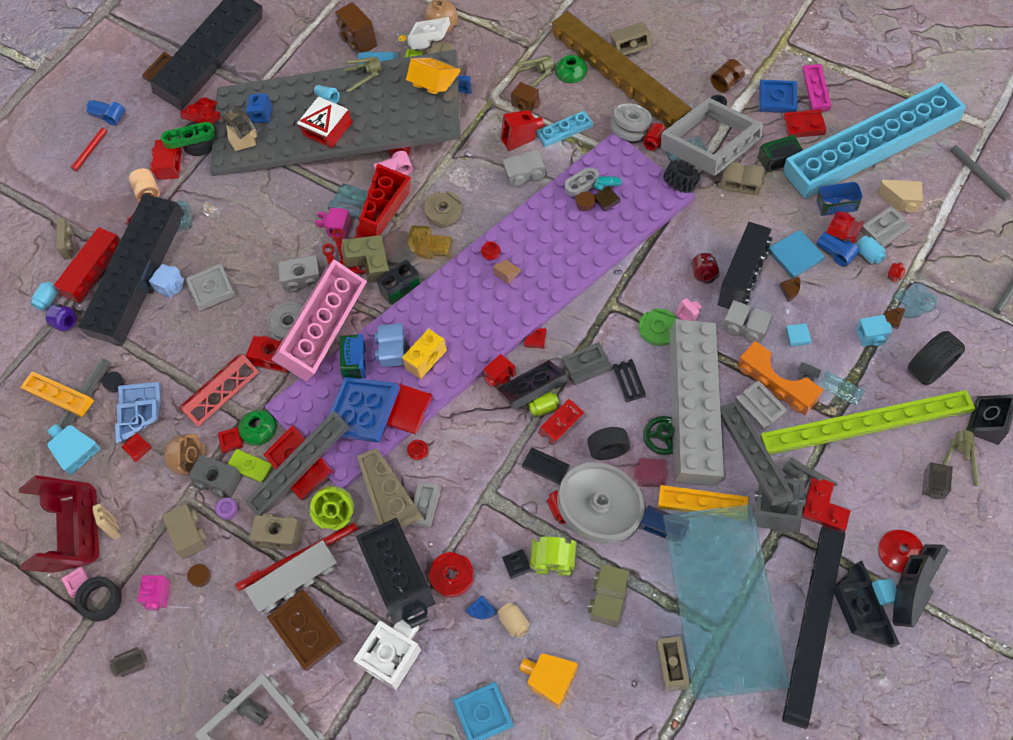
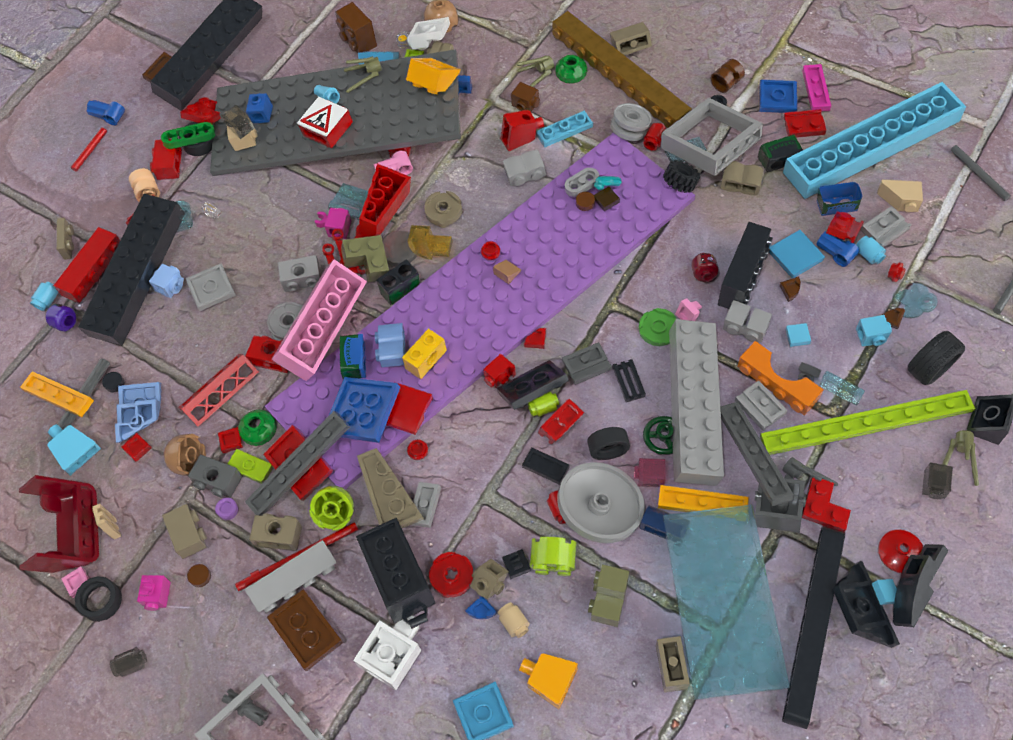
none -> dark tan brick [470,559,509,600]

